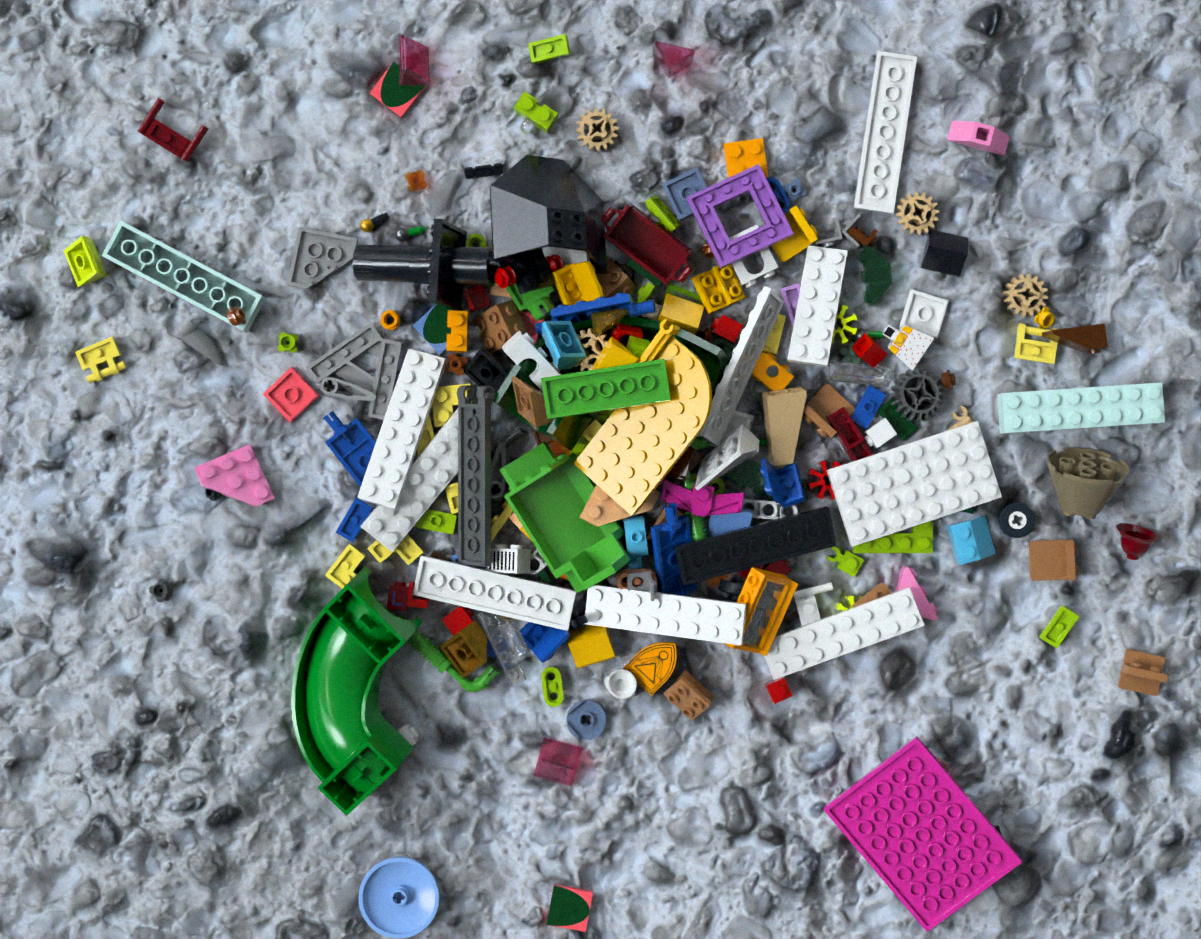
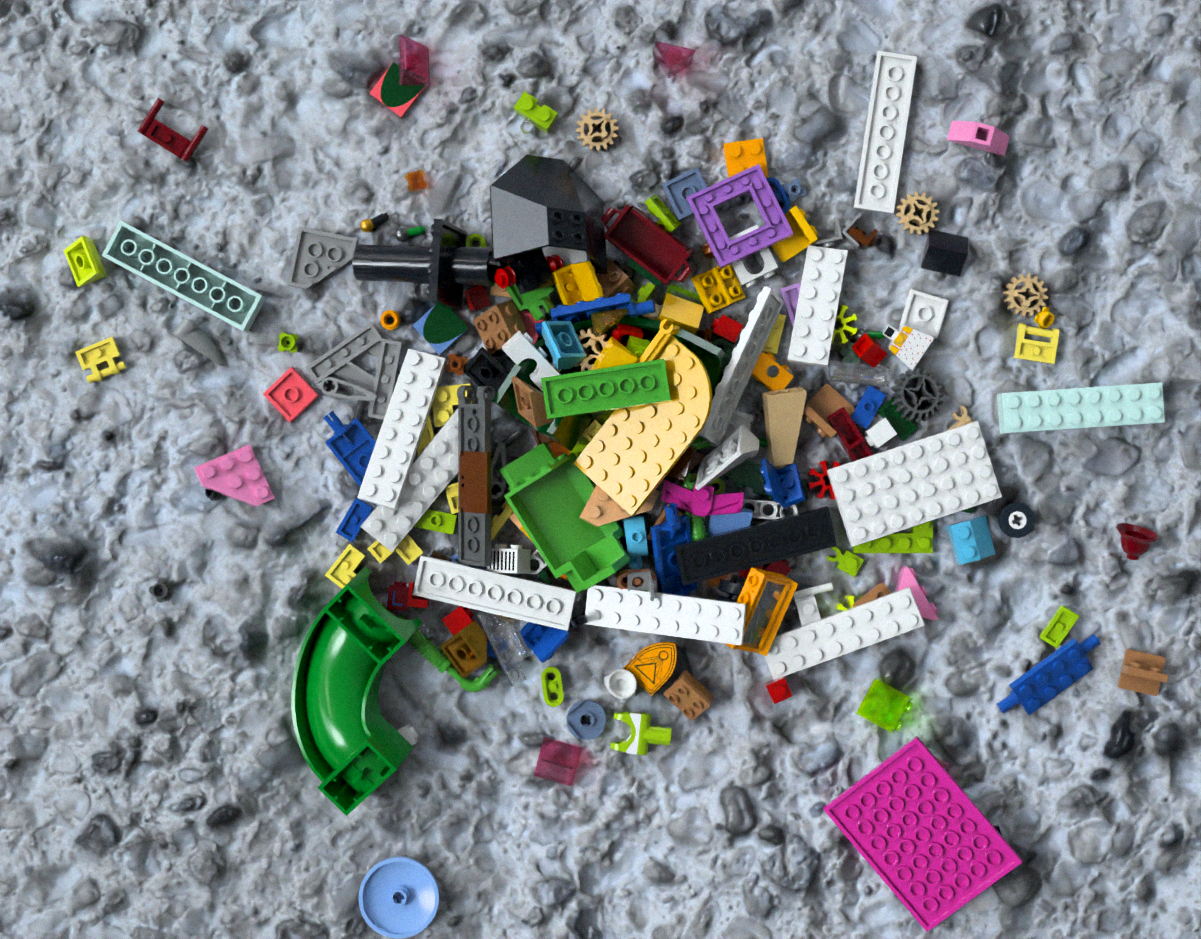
dark orange plate [227,306,246,326] -> none
light orange piece [446,310,482,353] -> none
black axle [464,163,503,179] -> none
lime plate [528,34,571,64] -> none
dark green tile [547,884,593,932] -> none
yellow slope [568,625,616,669] -> none
clear green slope [859,246,892,308] -> none
reddish brown plate [941,370,956,390] -> none
medium nougat bracket [1028,539,1078,581] -> none
reddish brown slope [1042,323,1108,354] -> none
dark tan cone [1046,447,1130,519] -> none
none -> reddish brown door [458,451,491,514]
none -> lime connector [610,711,672,755]
none -> clear neon green plate [856,678,913,734]
none -> blue plate [996,634,1101,715]

